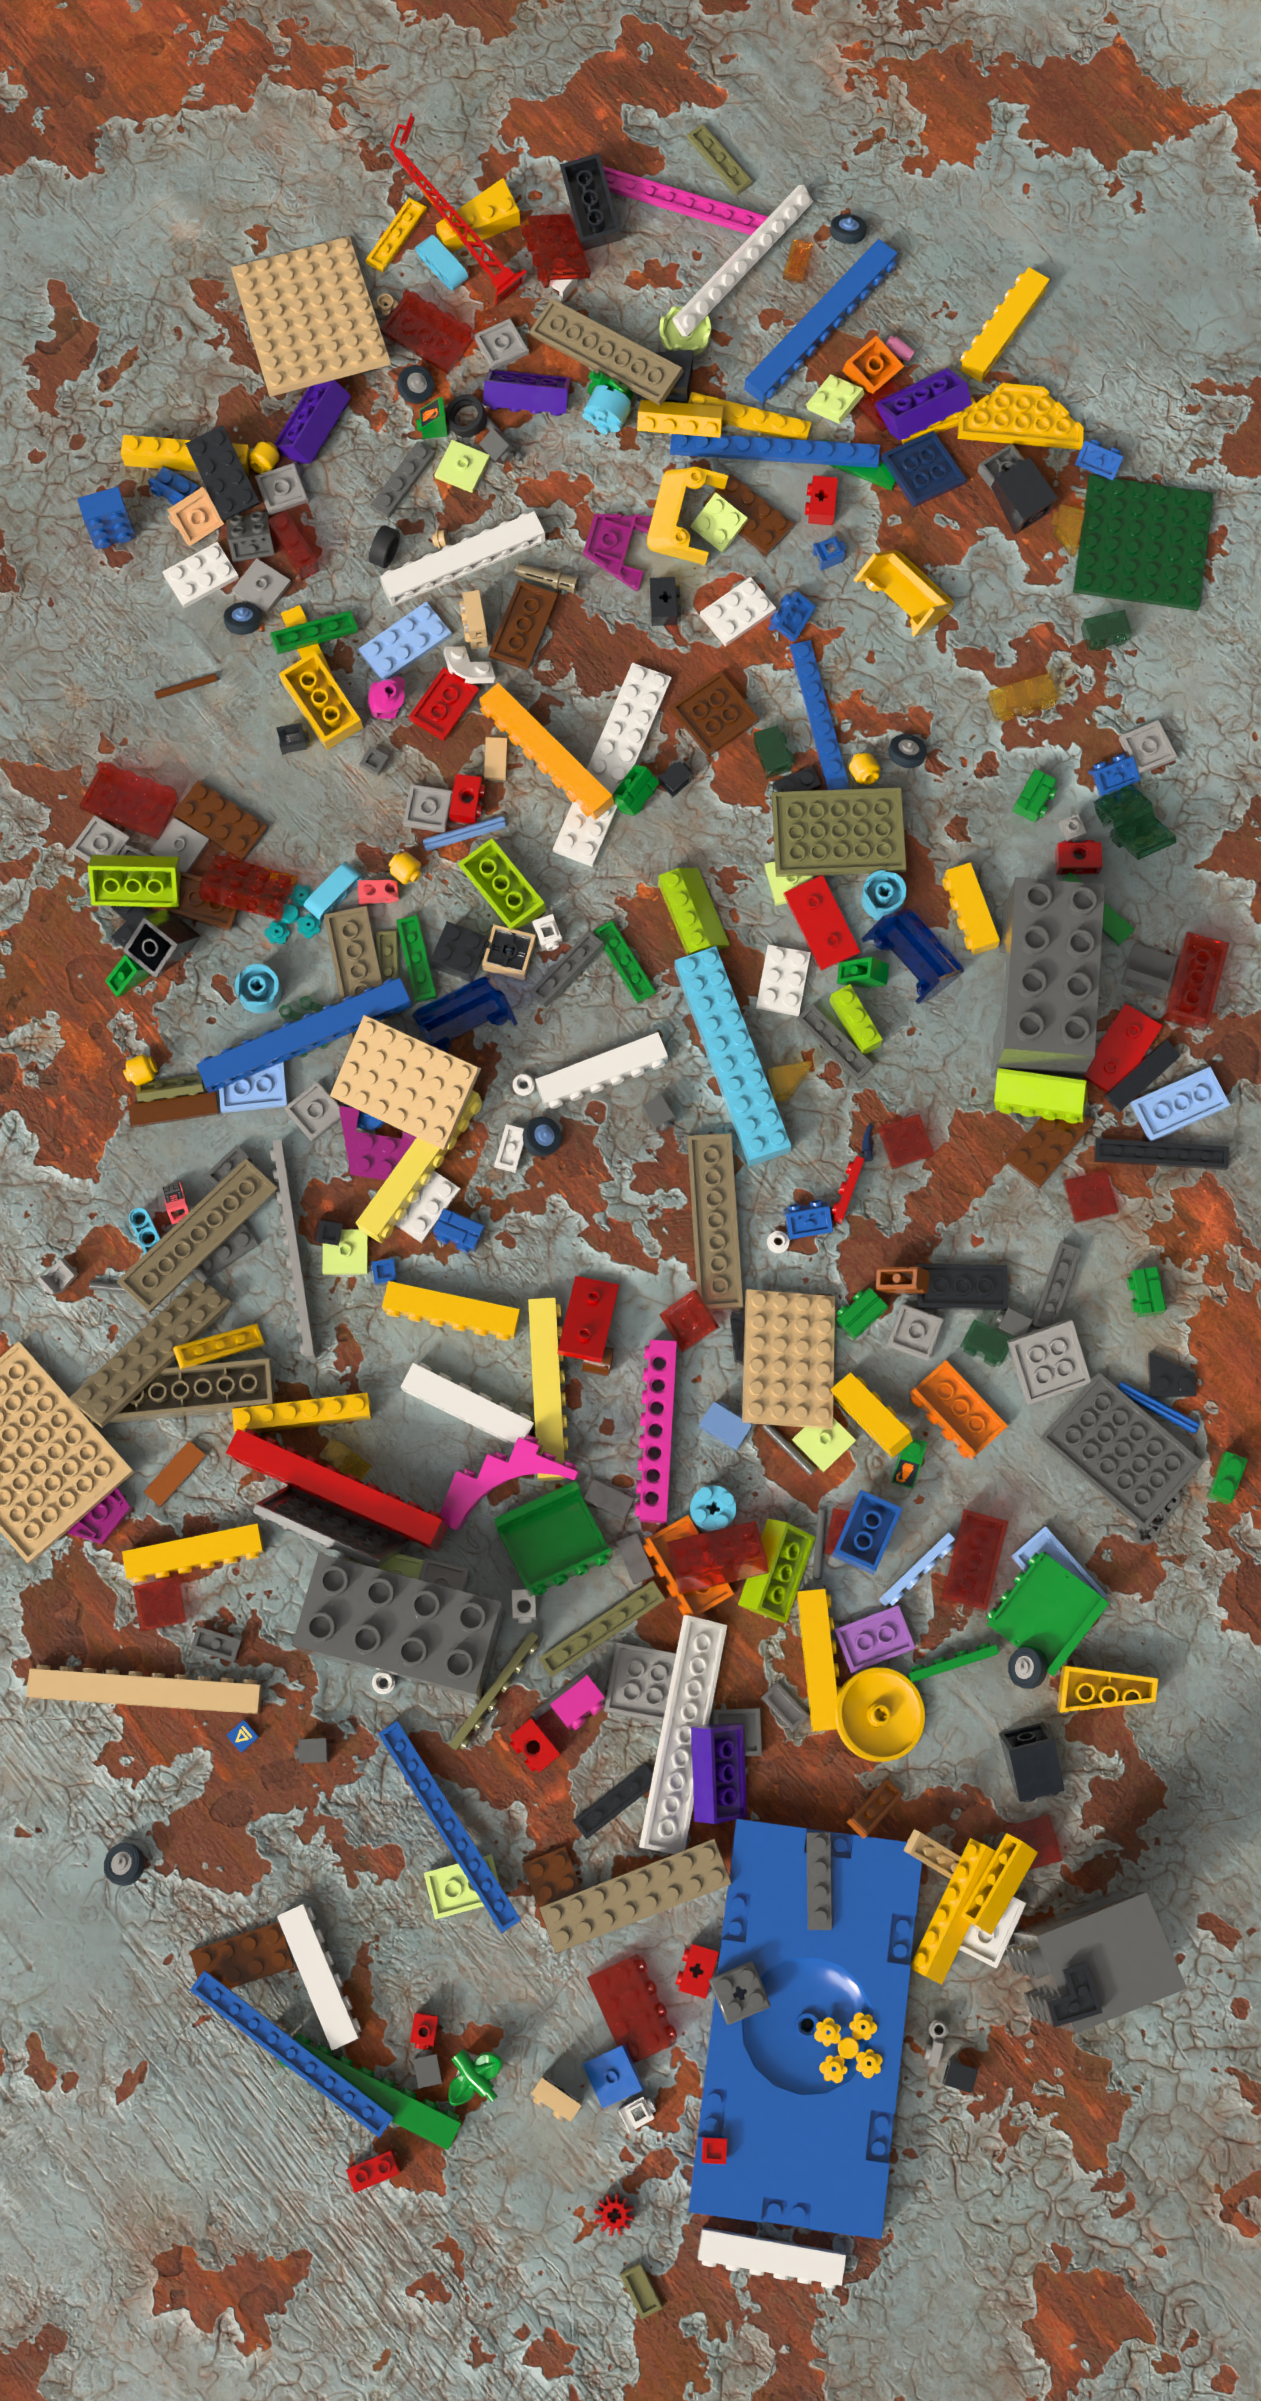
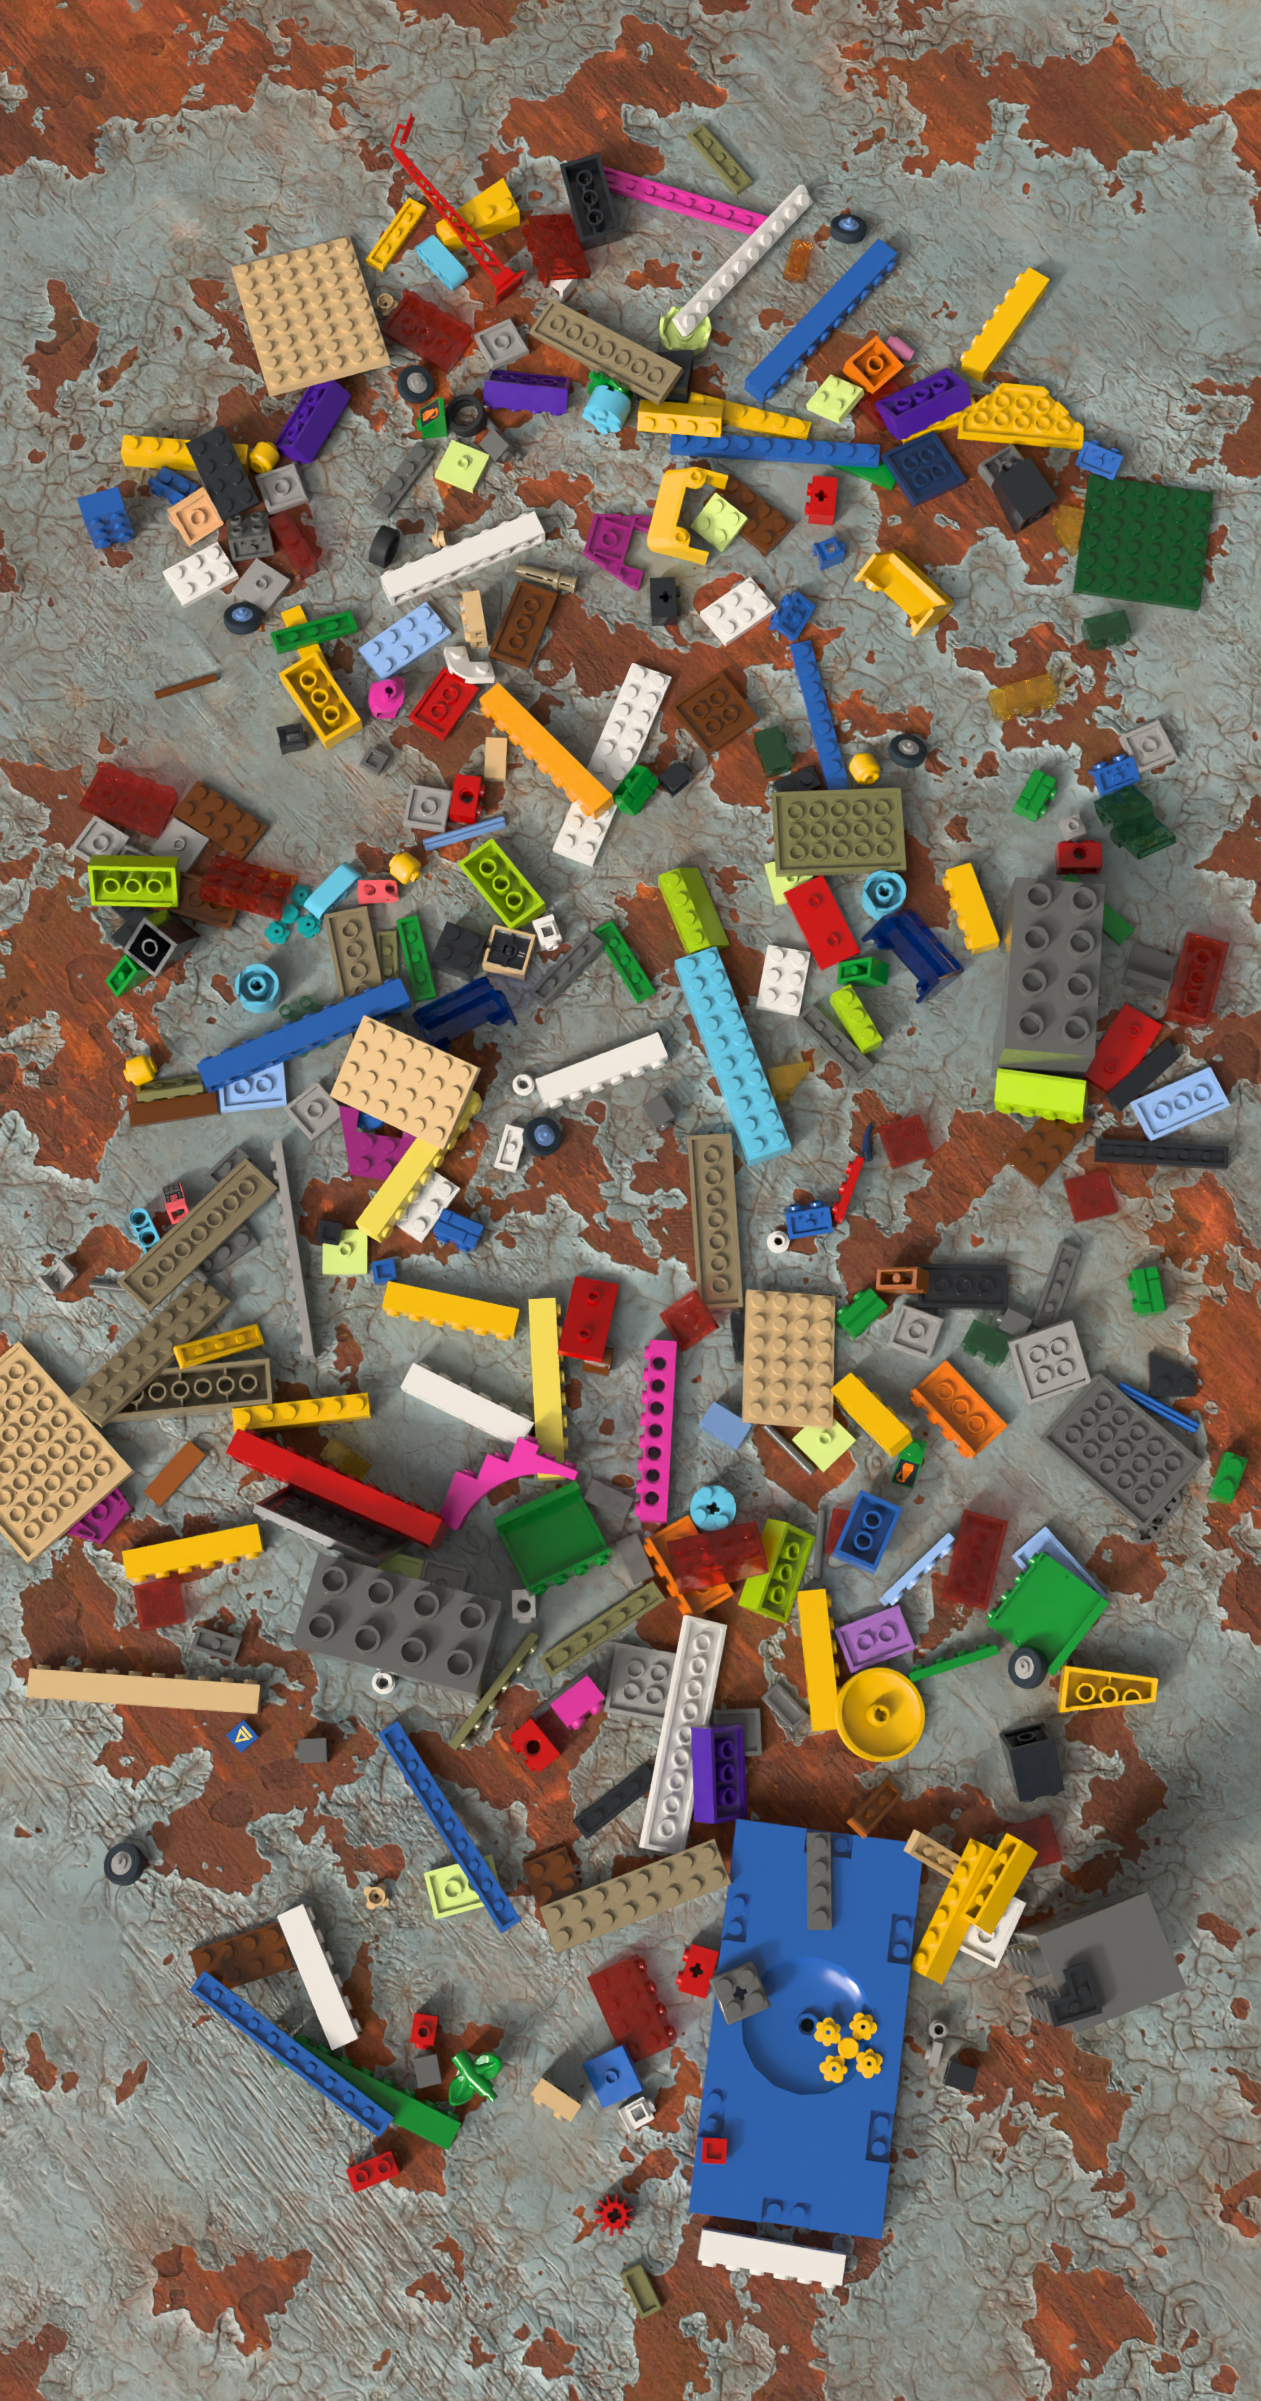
none -> tan plate [364,1883,389,1910]

